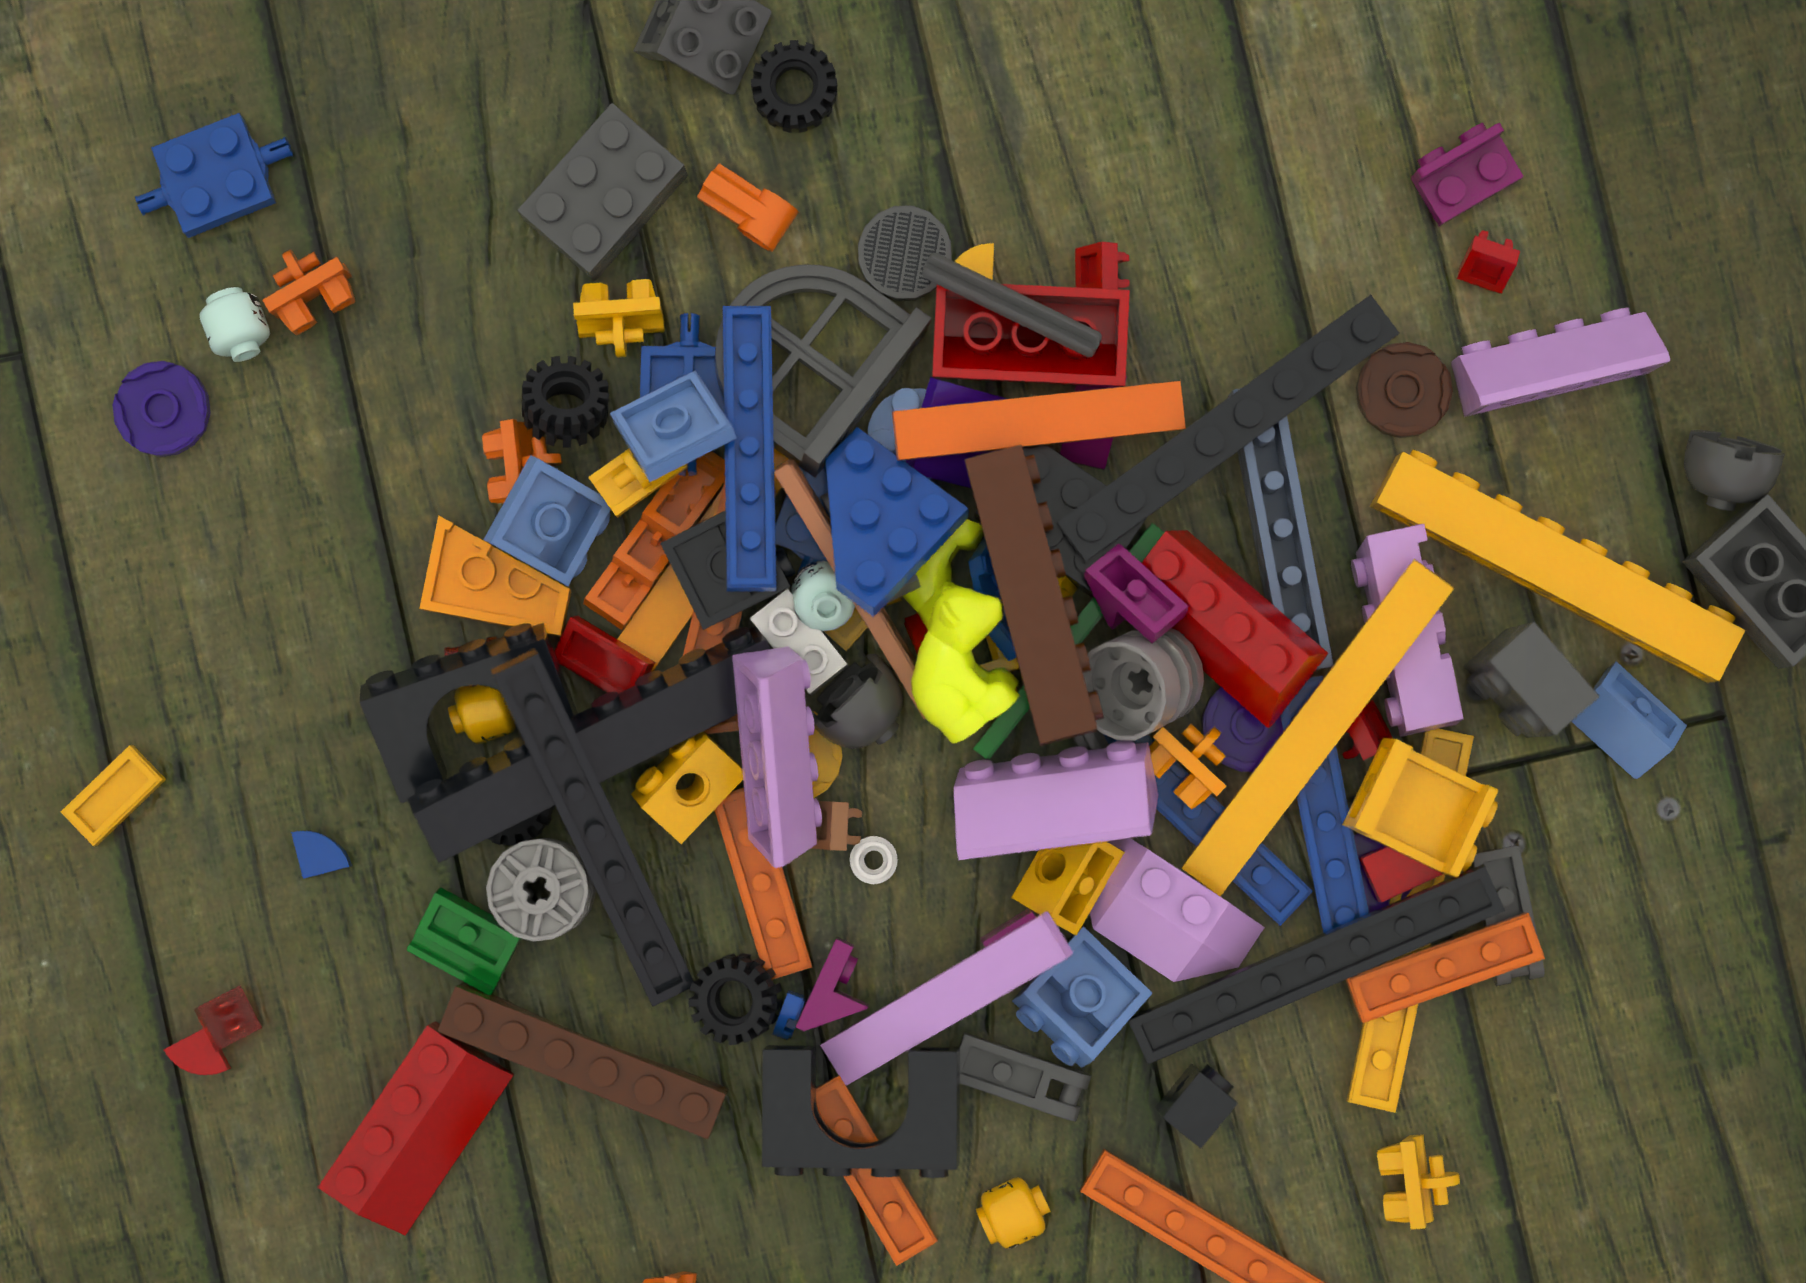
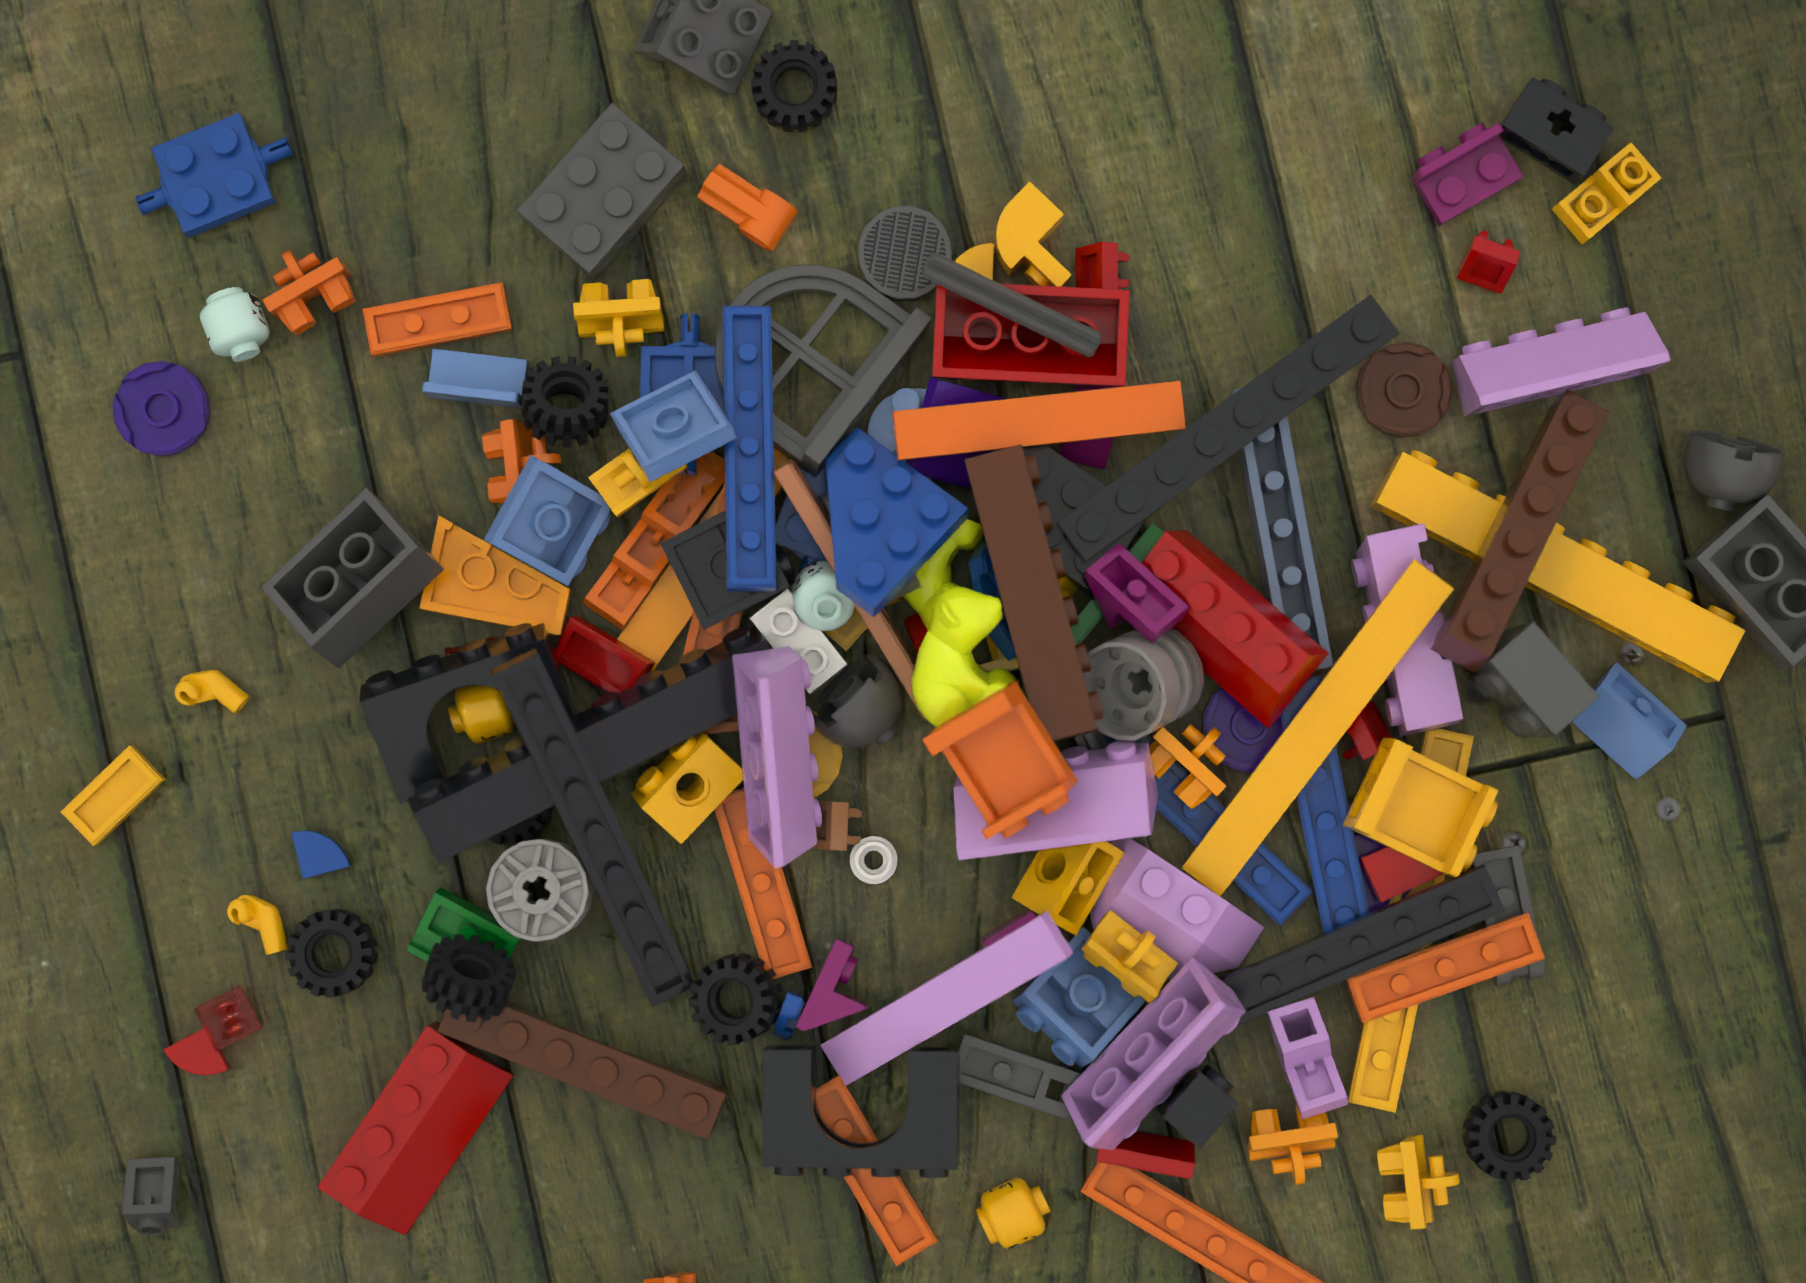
none -> dark grey bracket [122,1157,181,1235]
none -> yellow arm [174,669,250,714]
none -> yellow arm [227,895,289,955]
none -> dark grey brick [261,488,444,668]
none -> black tyre [285,909,378,998]
none -> orange tile [362,282,513,357]
none -> black tyre [421,934,517,1022]
none -> medium blue panel [422,349,529,409]
none -> orange panel [922,681,1078,839]
none -> yellow brick [995,181,1072,287]
none -> lavender slope [1061,957,1246,1150]
none -> yellow hips [1081,910,1178,1003]
none -> red tile [1097,1131,1195,1179]
none -> light orange hips [1247,1106,1338,1185]
none -> lavender brick [1268,997,1348,1119]
none -> reddish brown brick [1431,389,1610,672]
none -> black tyre [1463,1091,1556,1182]
none -> black brick [1500,77,1614,185]
none -> yellow slope [1552,142,1662,245]

